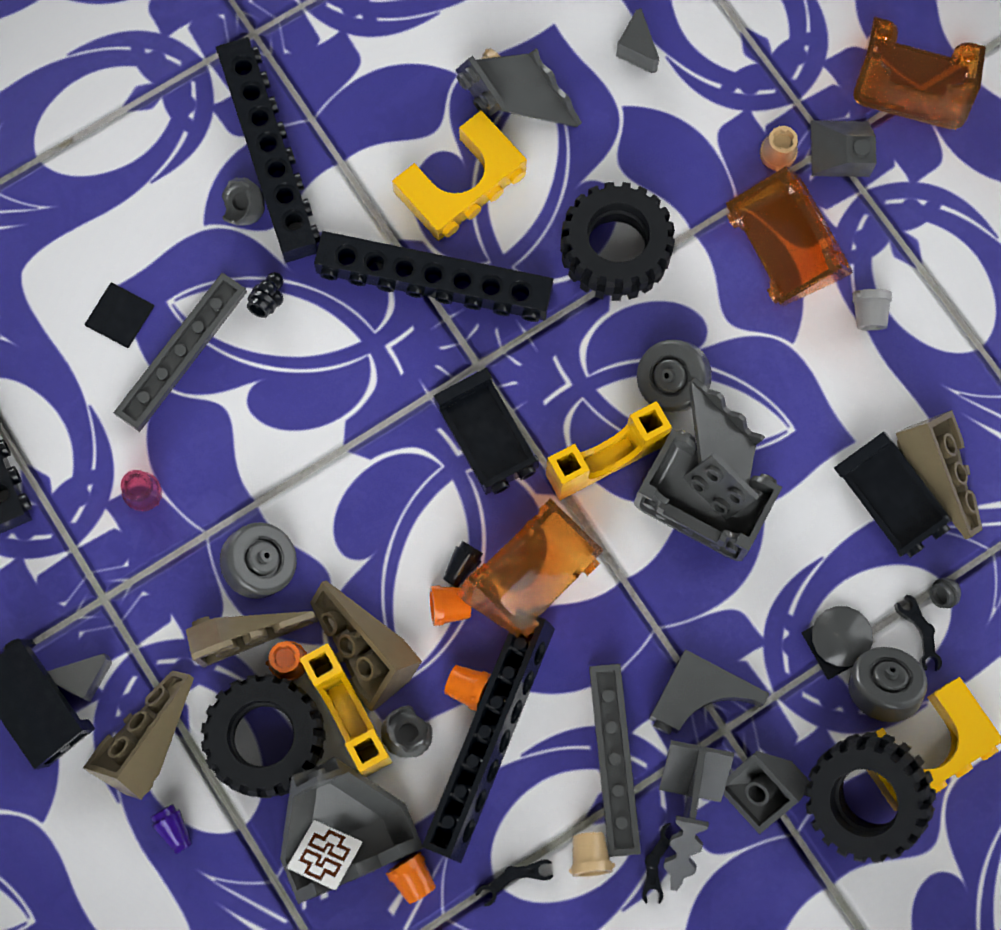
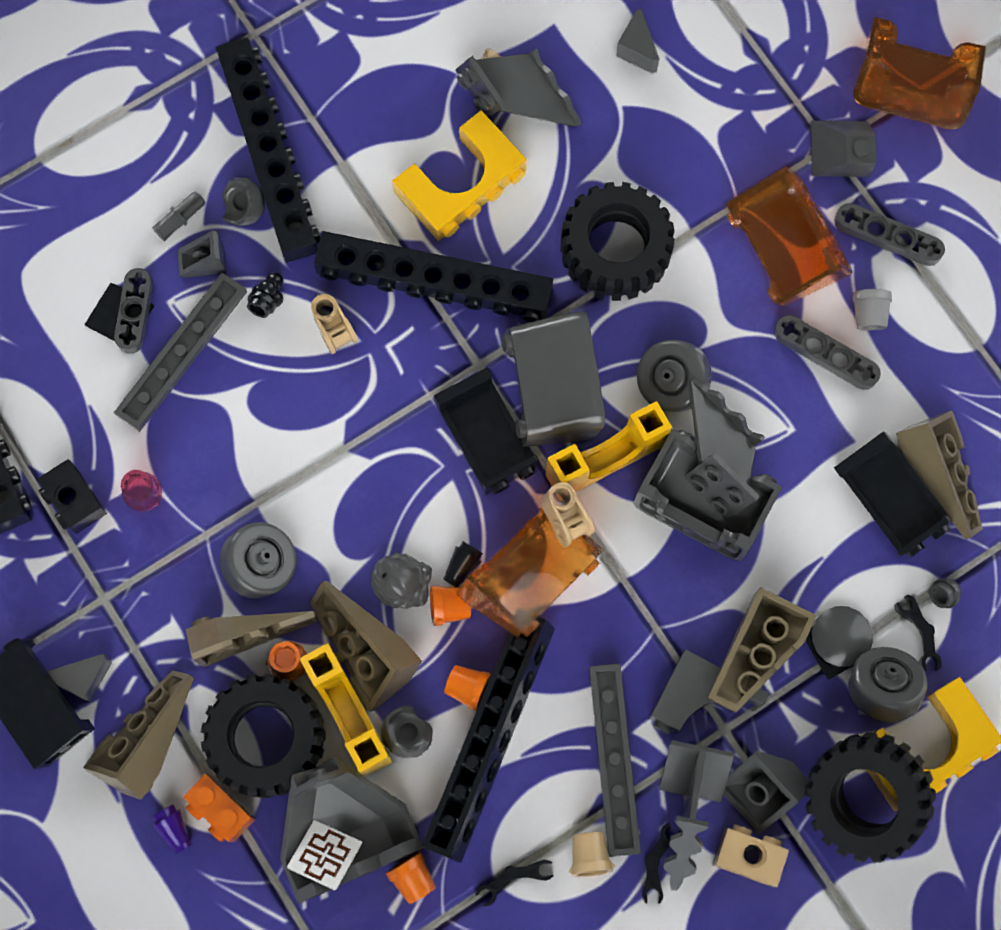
tan piece [759,126,798,171] -> none
none -> black brick [37,459,107,534]
none -> dark grey beam [114,268,153,354]
none -> dark grey axle [152,192,206,242]
none -> dark grey slope [178,230,226,278]
none -> orange brick [183,774,256,843]
none -> tan piece [311,294,358,355]
none -> dark grey hair [370,552,432,609]
none -> dark grey windscreen [502,311,605,447]
none -> tan piece [541,482,594,547]
none -> dark tan wedge [707,587,817,713]
none -> tan brick [712,825,789,887]
none -> dark grey beam [774,315,881,390]
none -> dark grey beam [834,203,945,266]

